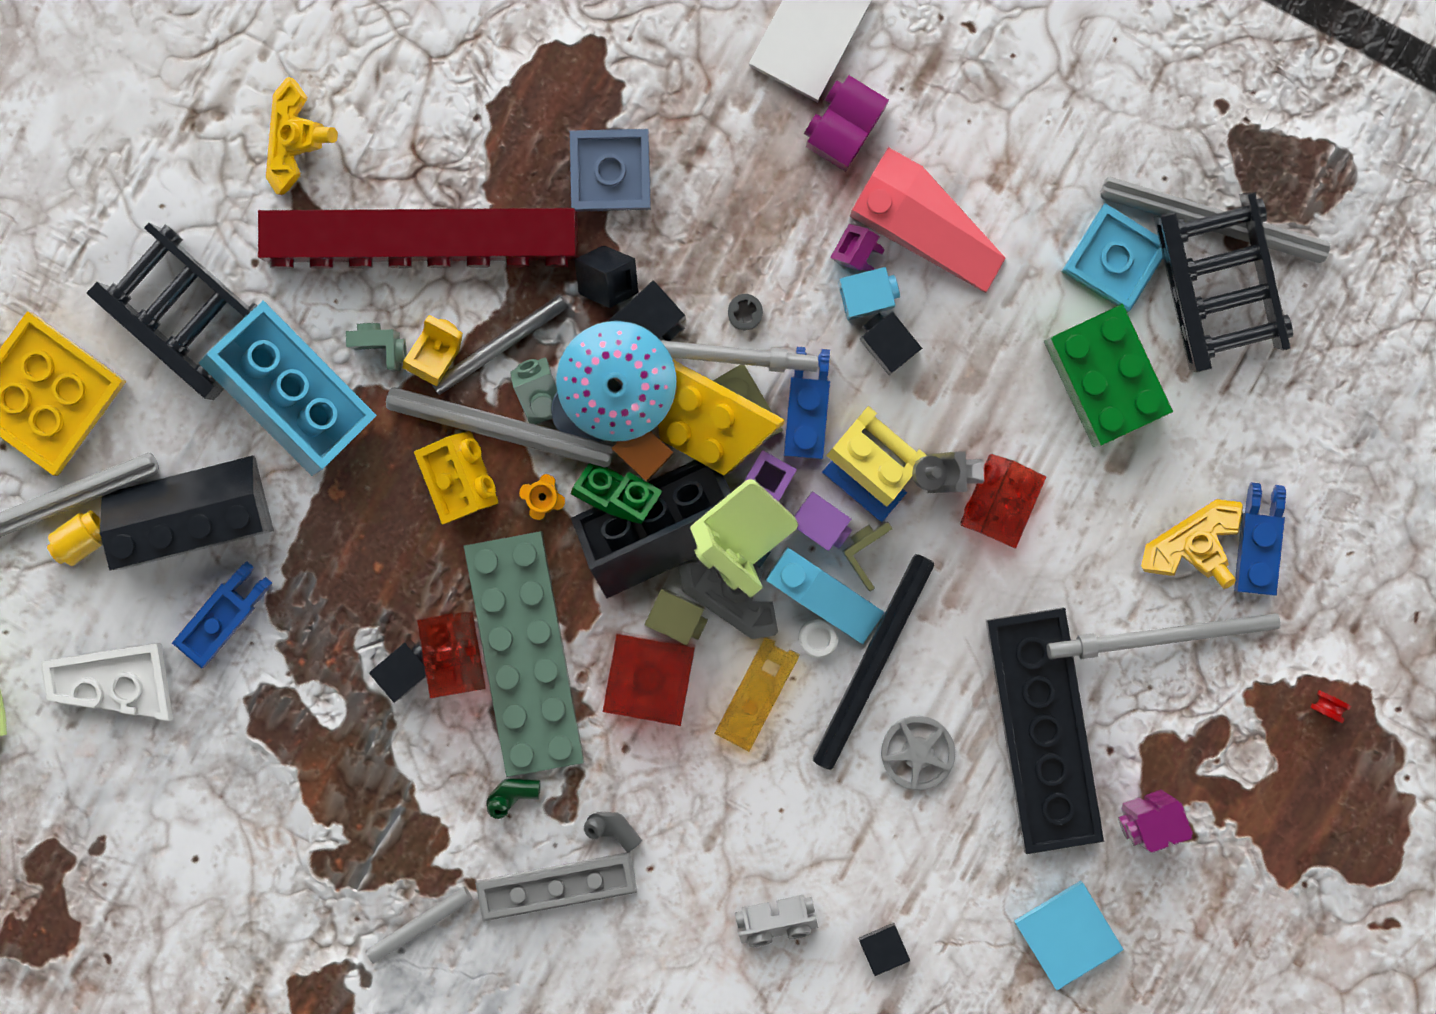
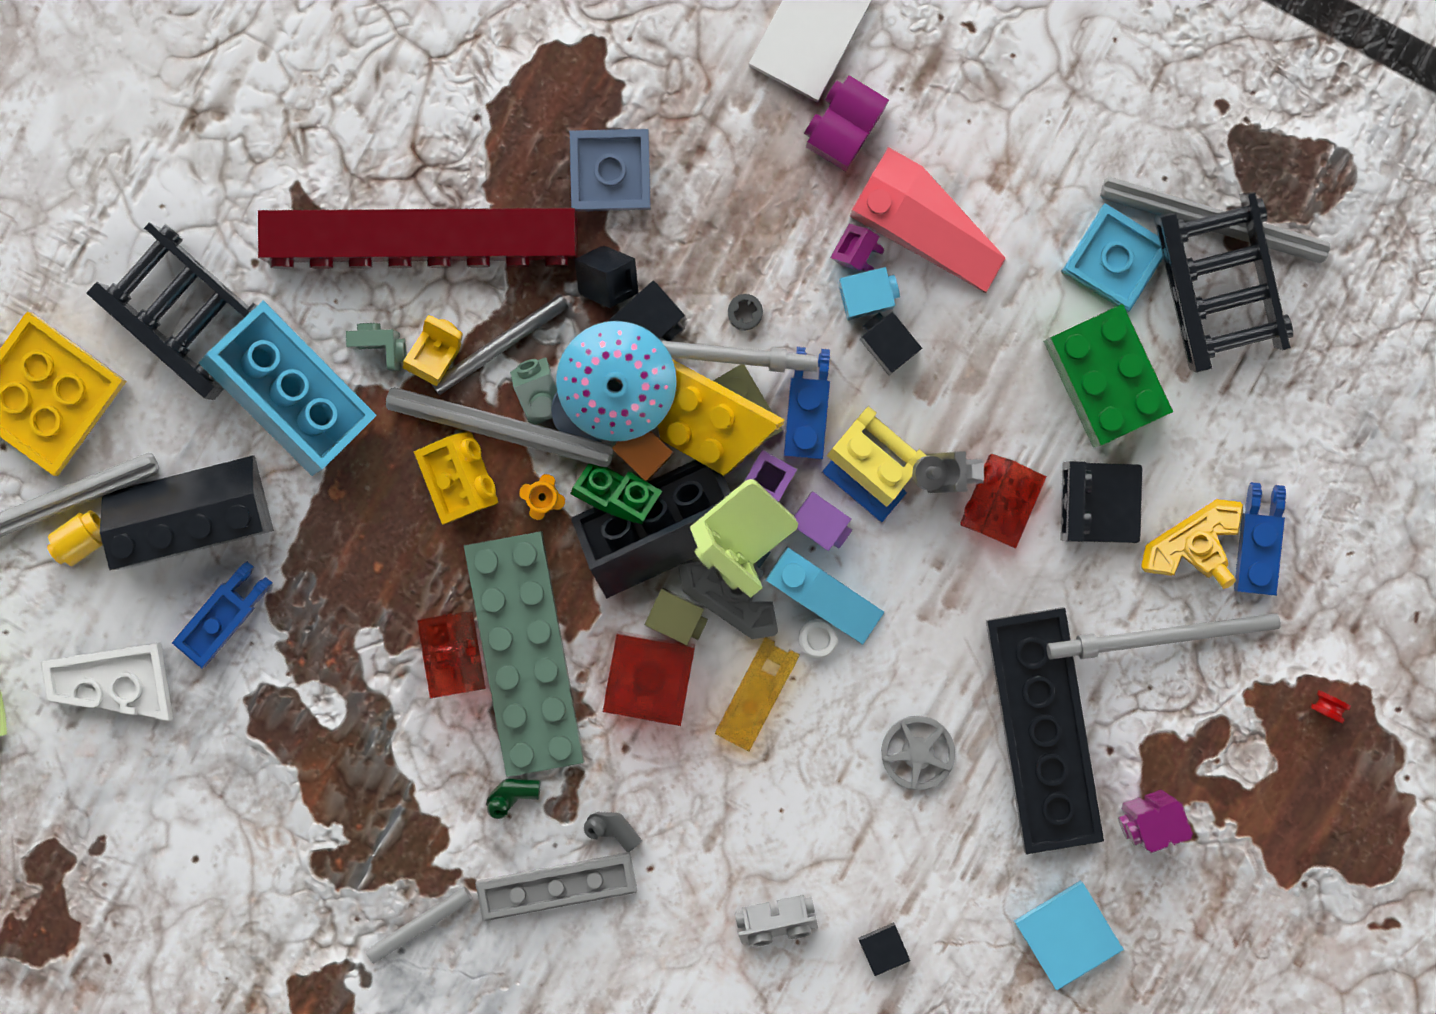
yellow piece [266,77,338,195] -> none
black brick [369,640,436,703] -> none
black axle [813,554,934,770] -> none
olive bracket [842,522,892,591] -> none
none -> black bracket [1060,461,1142,543]

